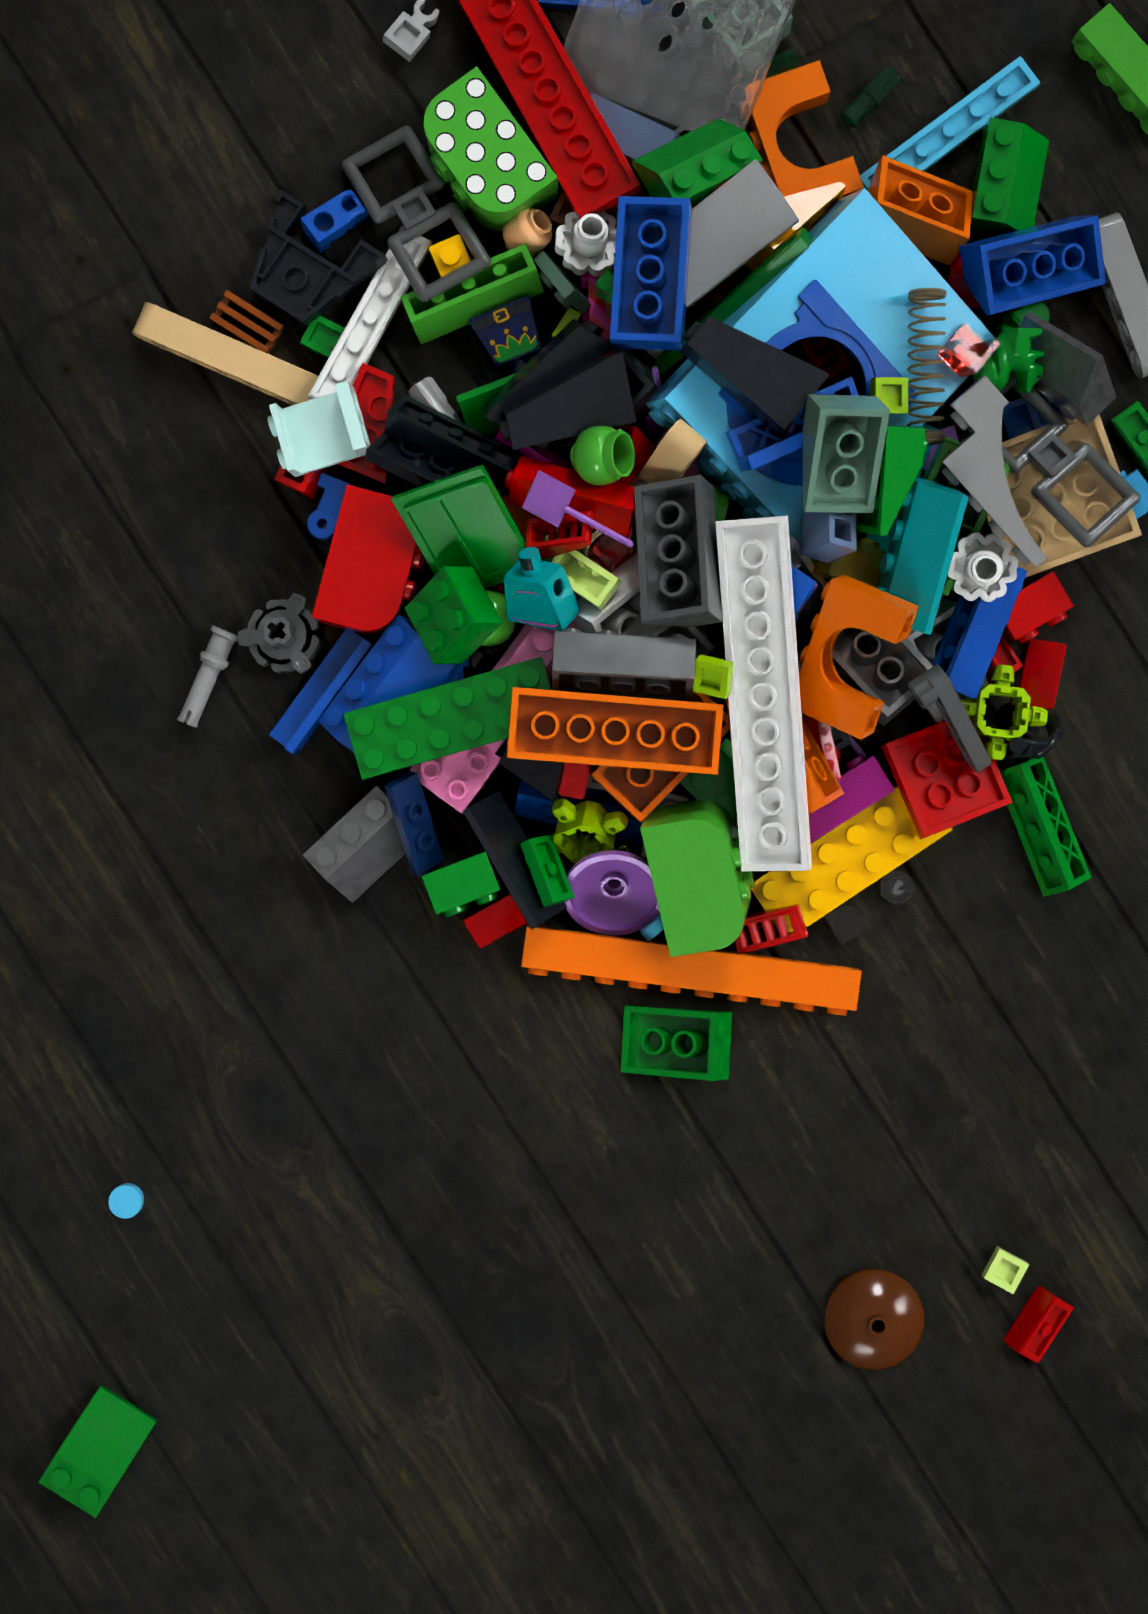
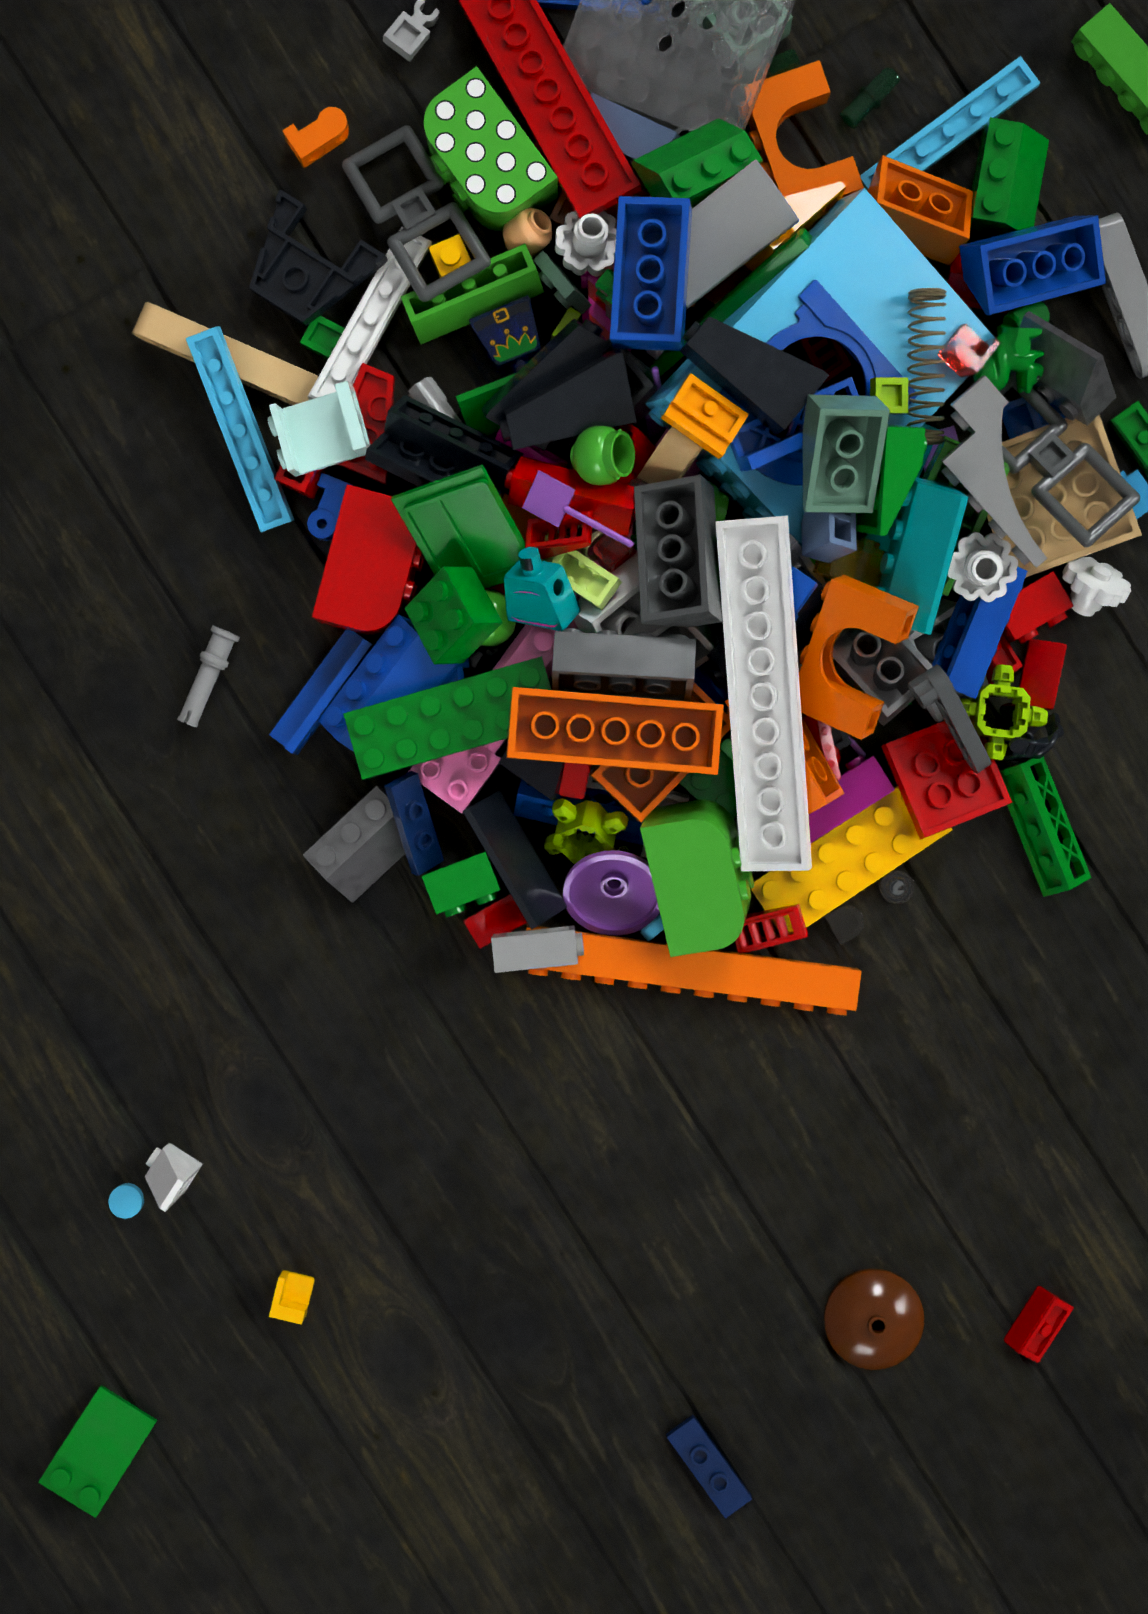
dark orange tile [209,290,285,354] -> none
dark grey piece [238,593,322,674] -> none
blue leg [301,190,368,254] -> none
green plate [520,835,575,907] -> none
green slope [621,1005,732,1081] -> none
lime plate [693,654,734,699] -> none
yellowish green plate [981,1246,1029,1294] -> none
none -> white slope [145,1143,203,1212]
none -> medium azure plate [186,326,294,532]
none -> yellow panel [269,1270,315,1325]
none -> orange leg [282,107,349,168]
none -> light grey window [491,925,584,973]
none -> light orange plate [661,373,749,459]
none -> dark blue plate [666,1415,752,1519]
none -> white plant [1062,557,1131,617]

